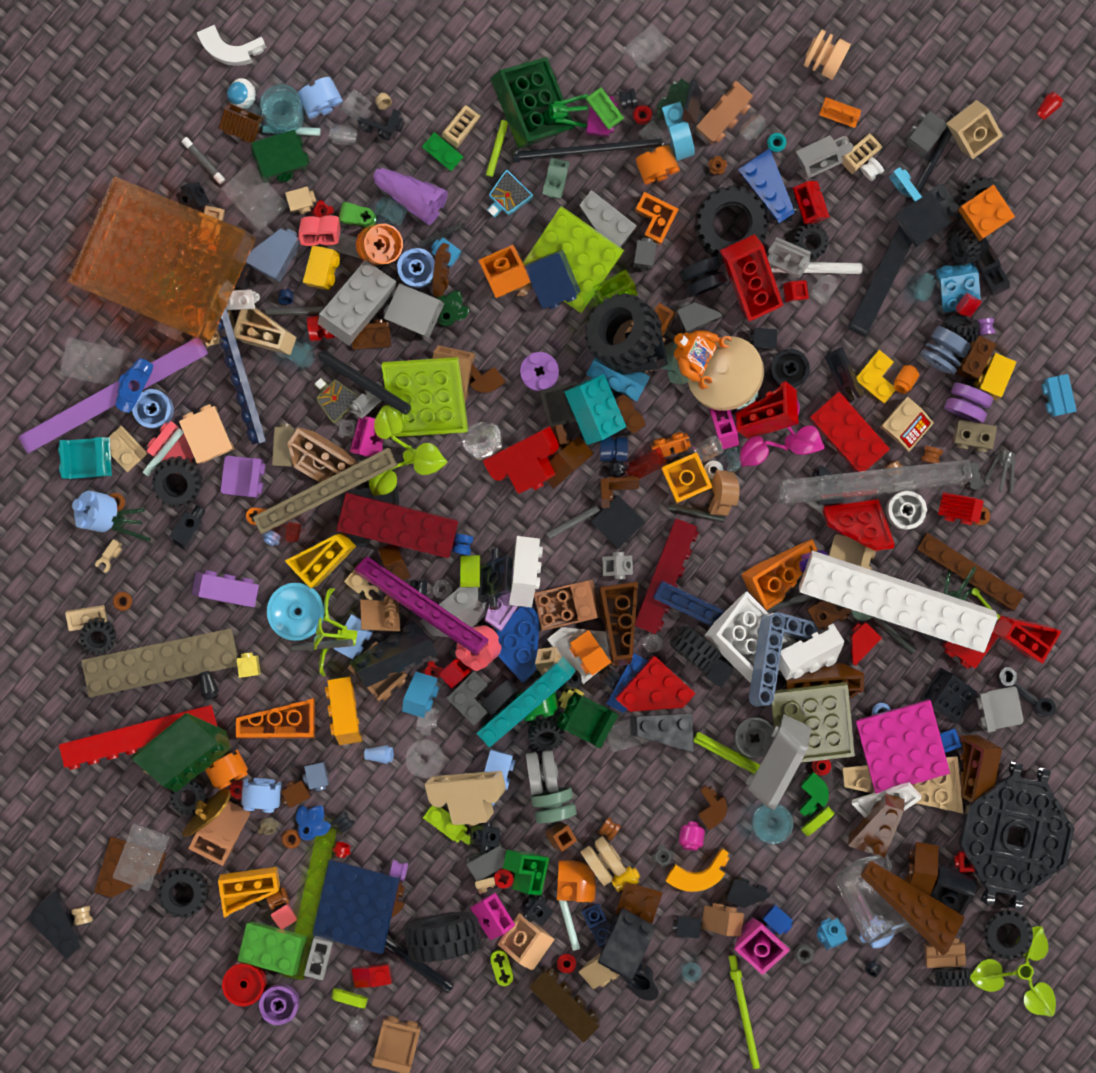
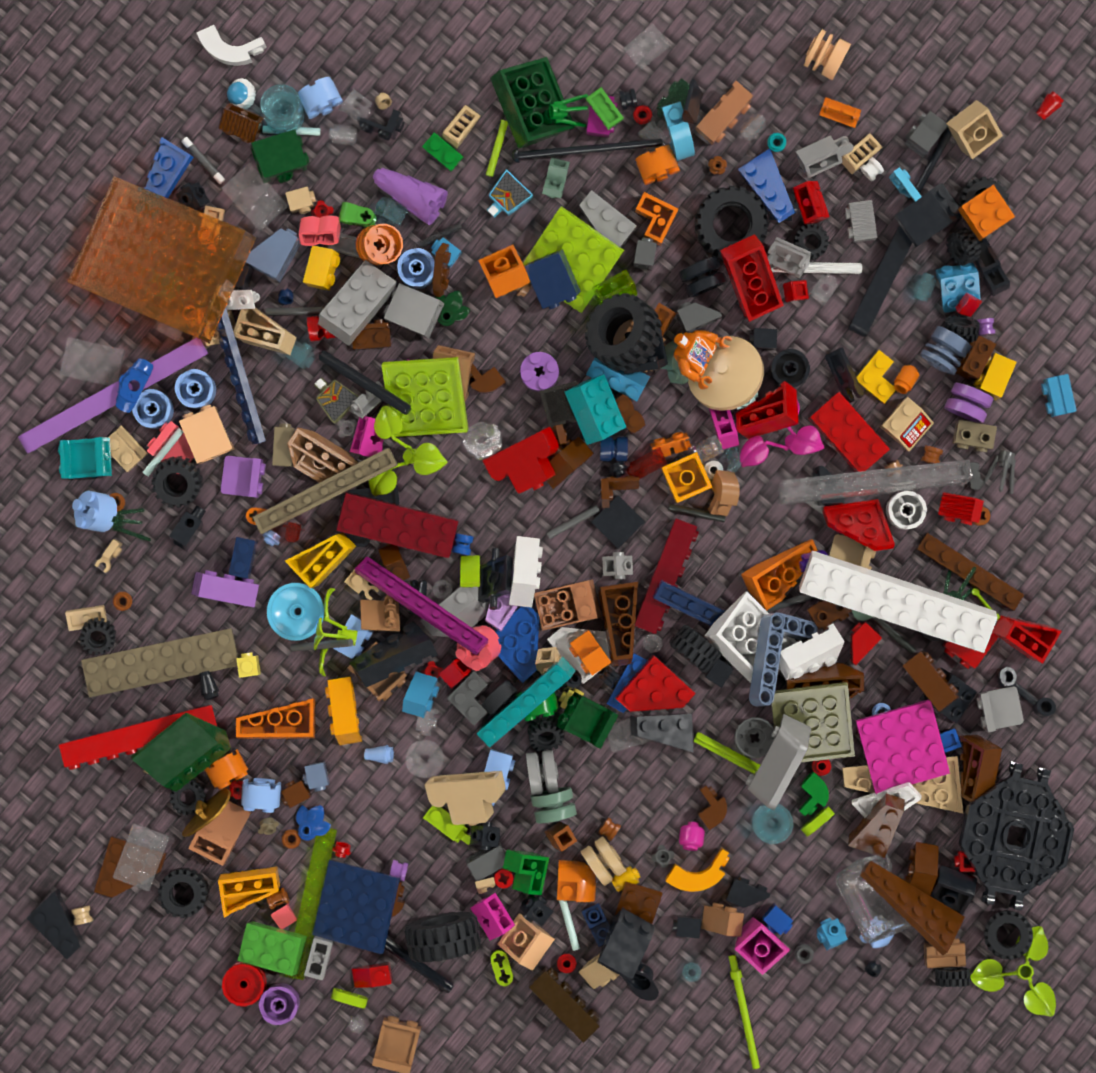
black wheel [331,811,355,835] -> none
none -> blue wing [136,137,194,222]
none -> light blue brick [175,369,216,409]
none -> dark blue brick [228,537,258,579]
none -> light grey brick [845,200,877,243]
none -> reddish brown wedge [903,651,959,712]

